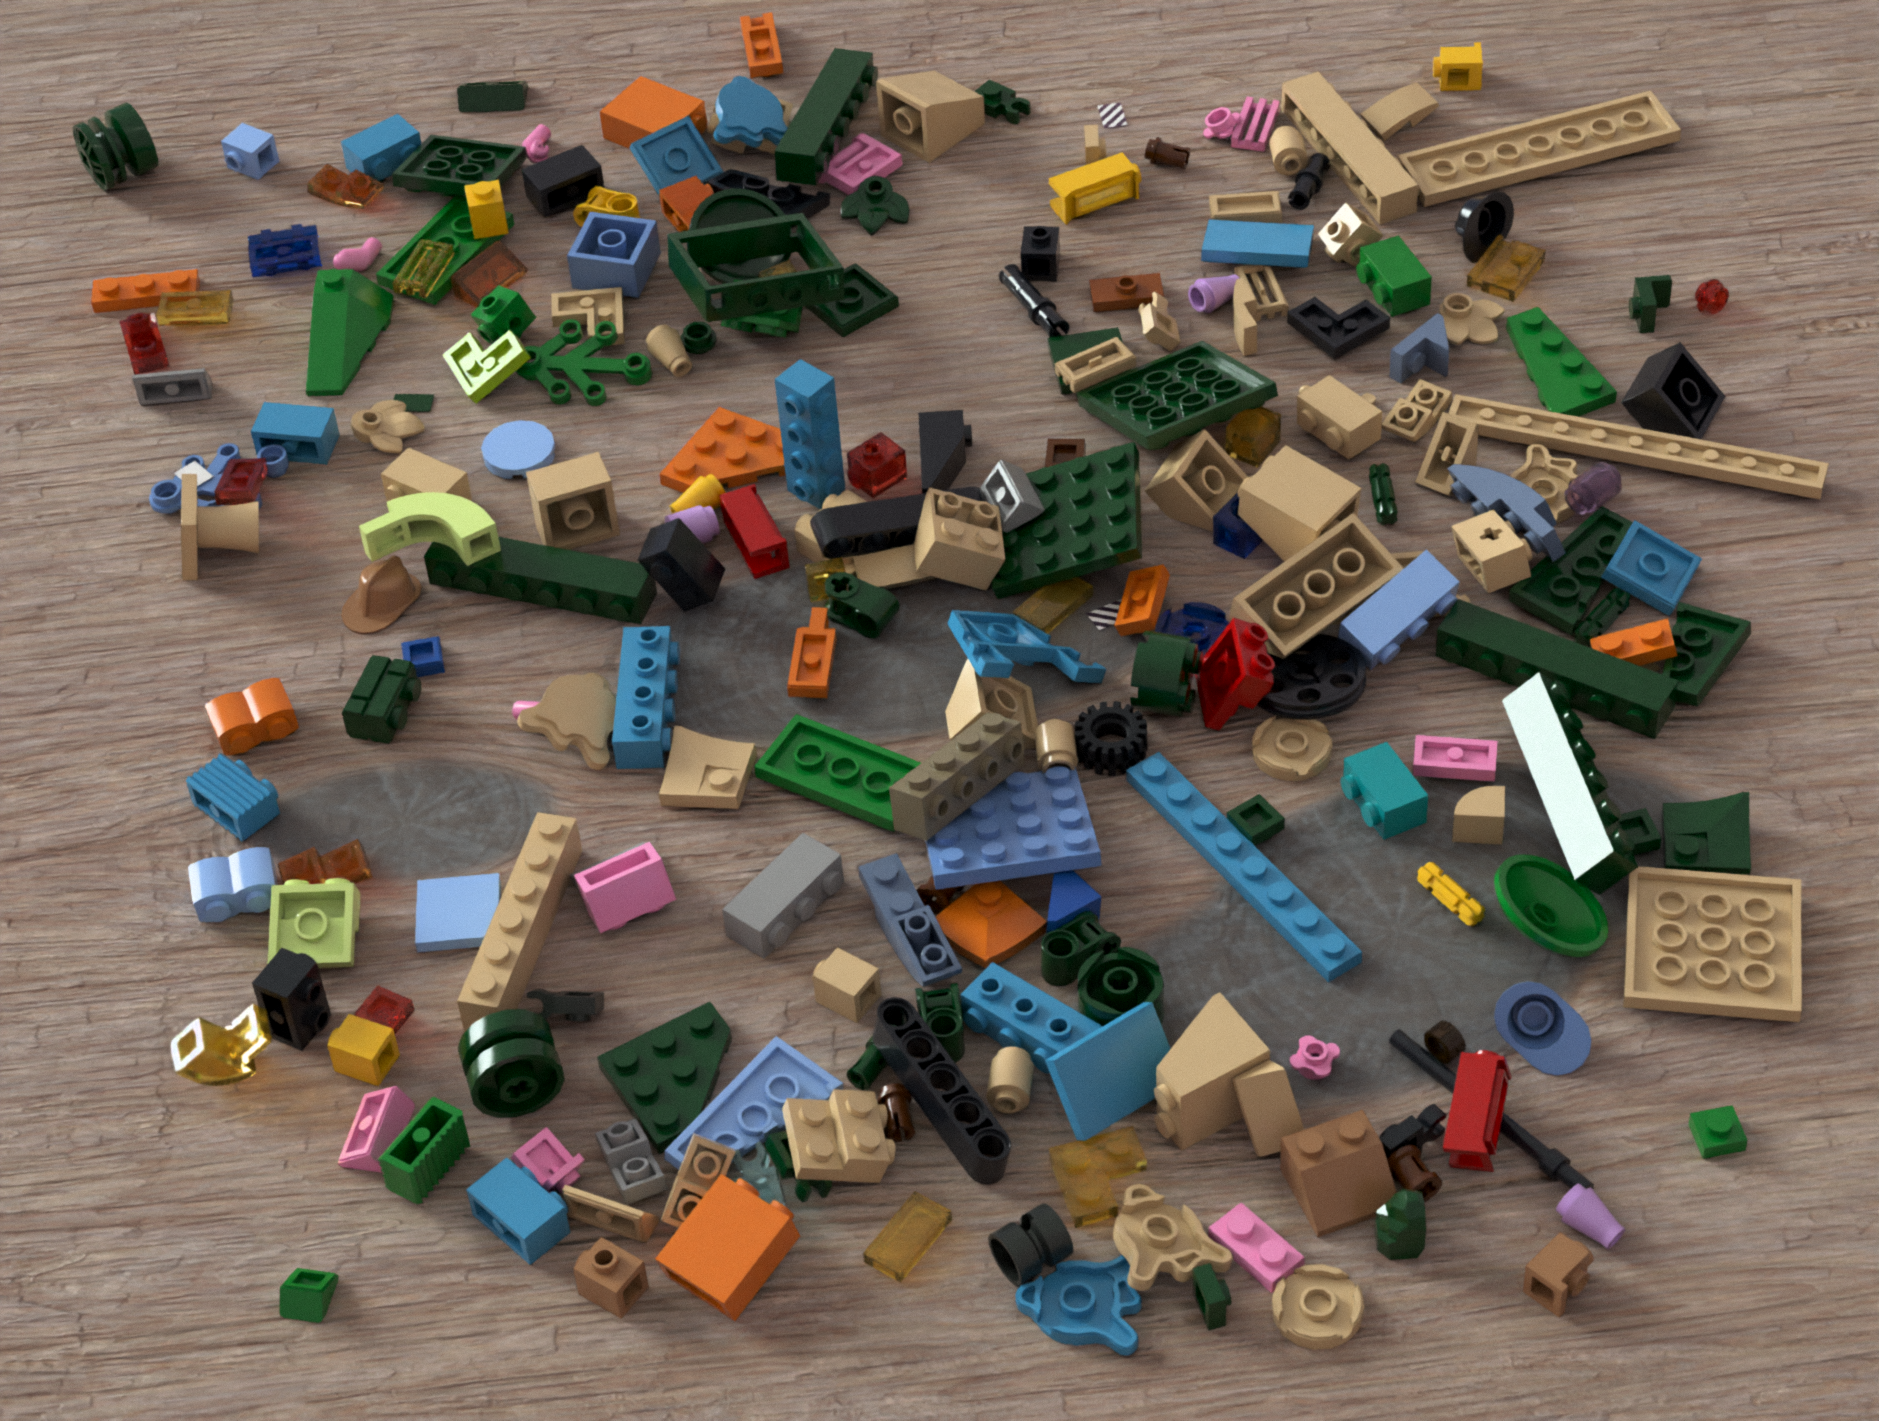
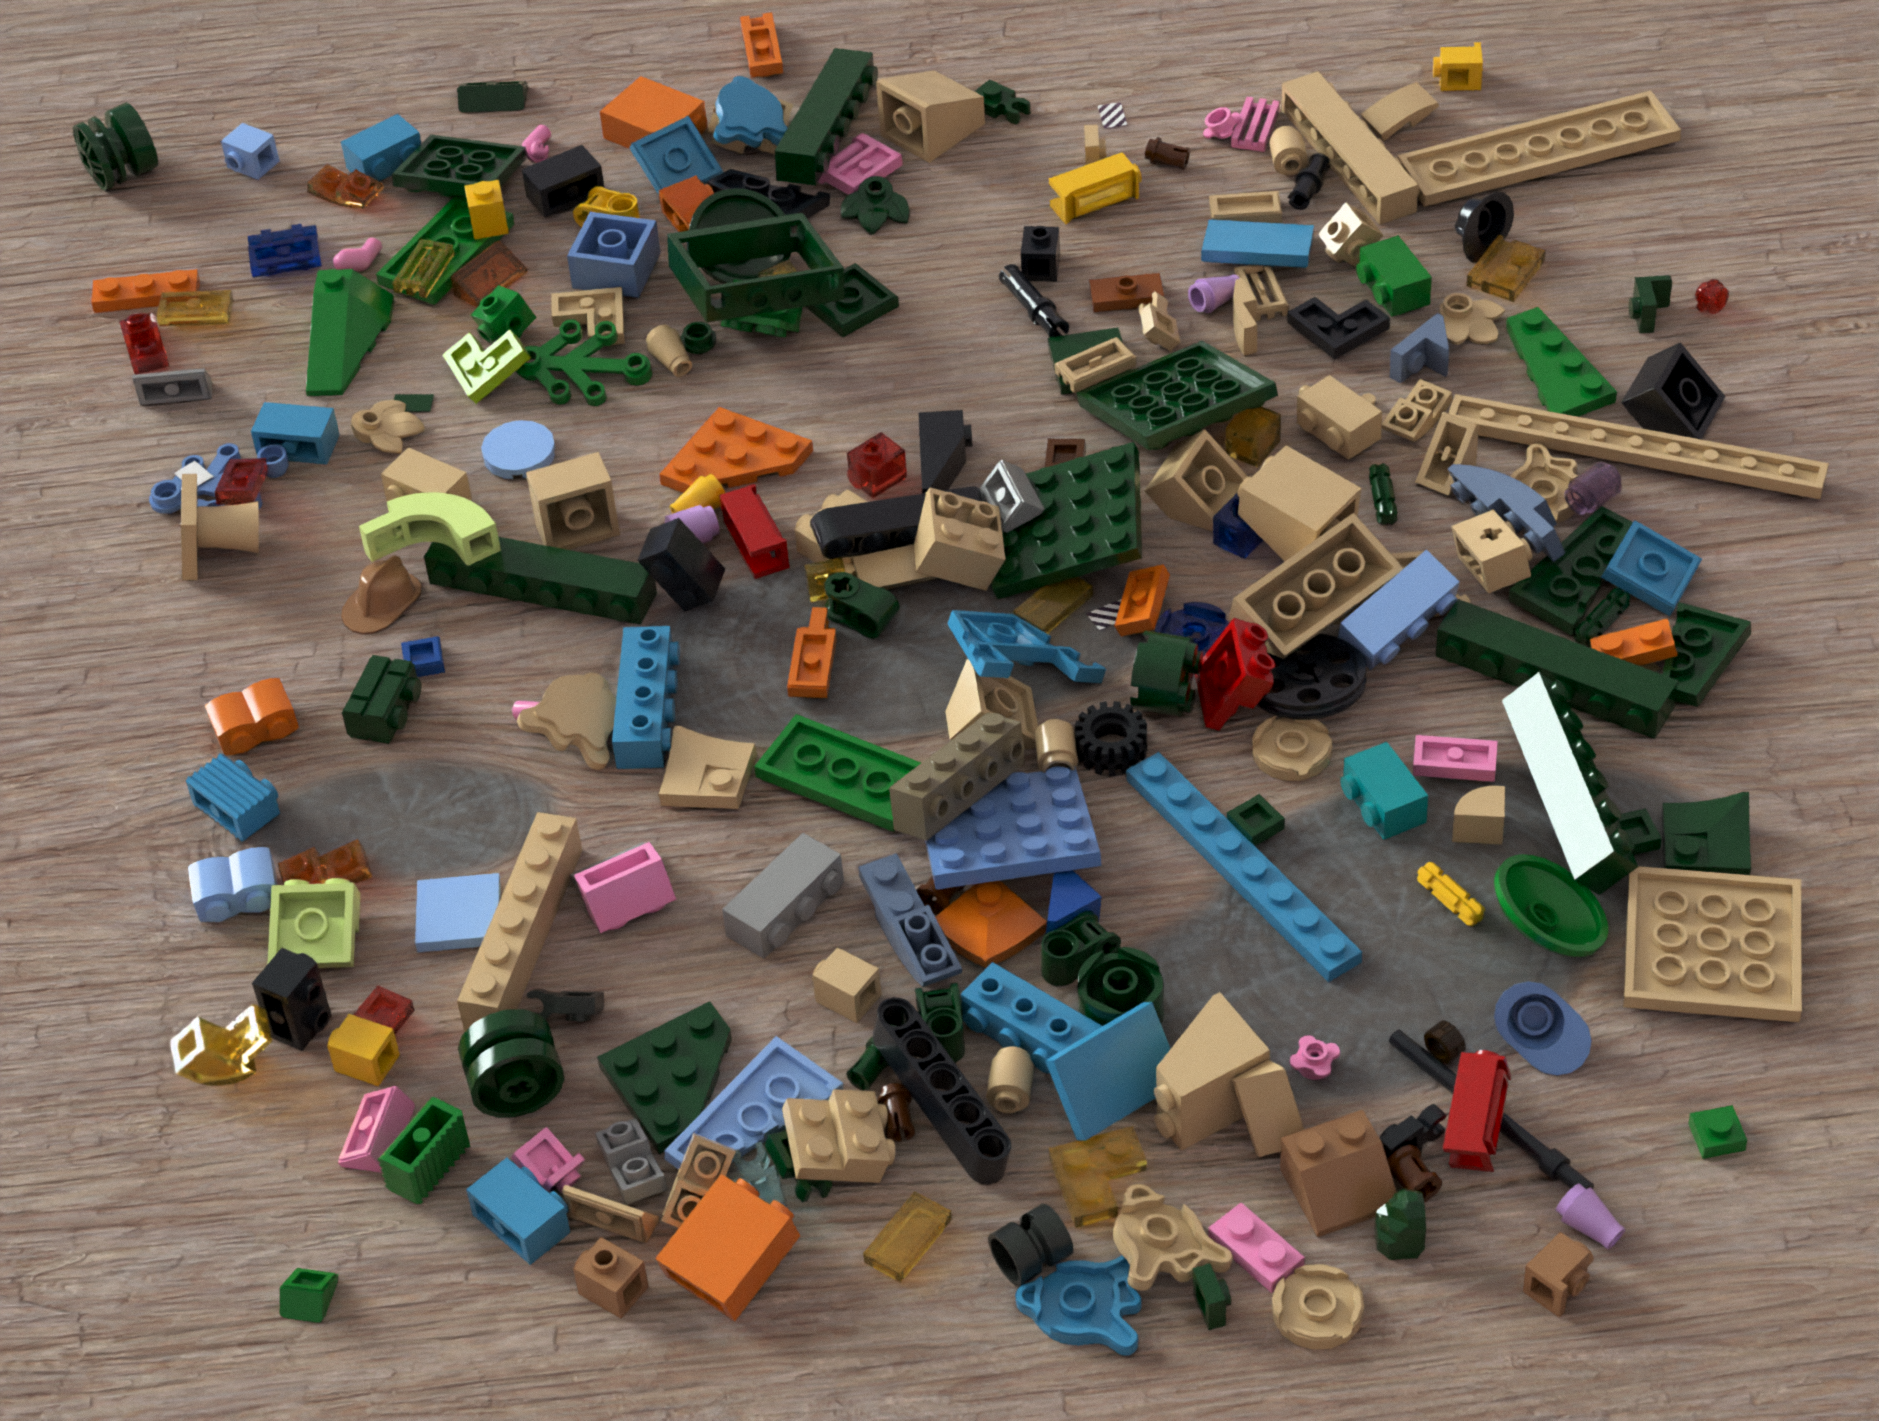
dark azure brick [774,359,845,509] -> none

